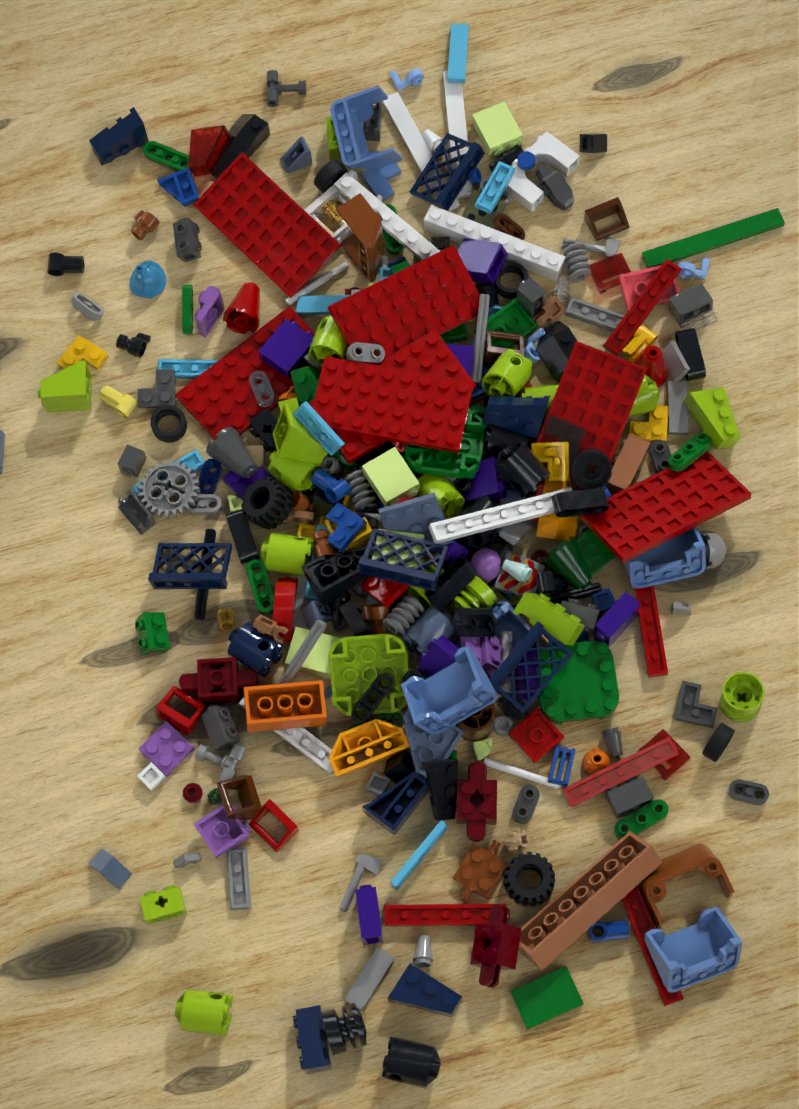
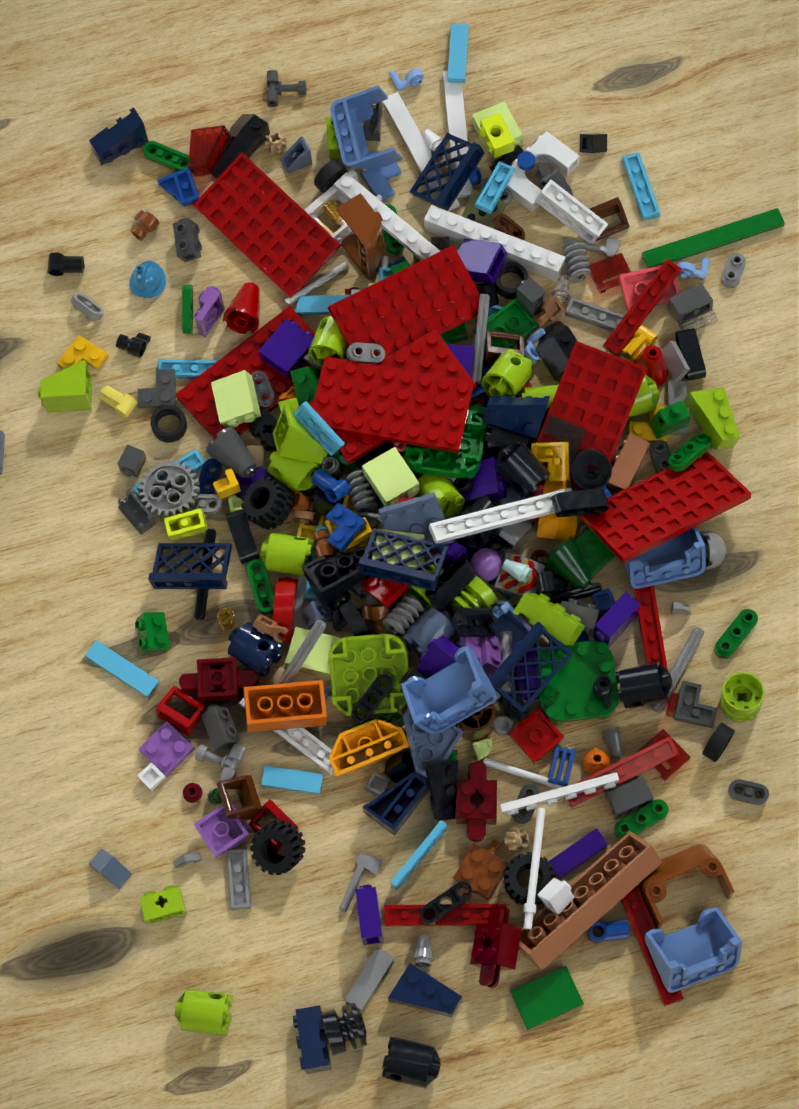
none -> medium azure tile [85,640,160,698]
none -> neon yellow brick [164,508,208,541]
none -> yellowish green brick [211,370,261,428]
none -> yellow panel [213,468,241,500]
none -> black tyre [250,820,306,875]
none -> medium azure tile [261,766,323,795]
none -> tan gear [265,131,287,153]
none -> black beam [420,881,472,926]
none -> neon yellow brick [478,113,515,158]
none -> white plate [500,772,619,816]
none -> white bar [523,808,546,930]
none -> white fence [535,179,608,244]
none -> white brick [537,878,575,915]
none -> dark purple tile [548,828,608,879]
none -> black piece [592,675,612,709]
none -> black cylinder [615,662,673,709]
none -> medium azure tile [622,153,661,221]
none -> green torso [648,401,691,439]
none -> light grey axle [651,627,704,713]
none -> clear red tile [666,692,679,718]
none -> green plate [714,609,758,659]
none -> light grey plate [721,253,746,288]

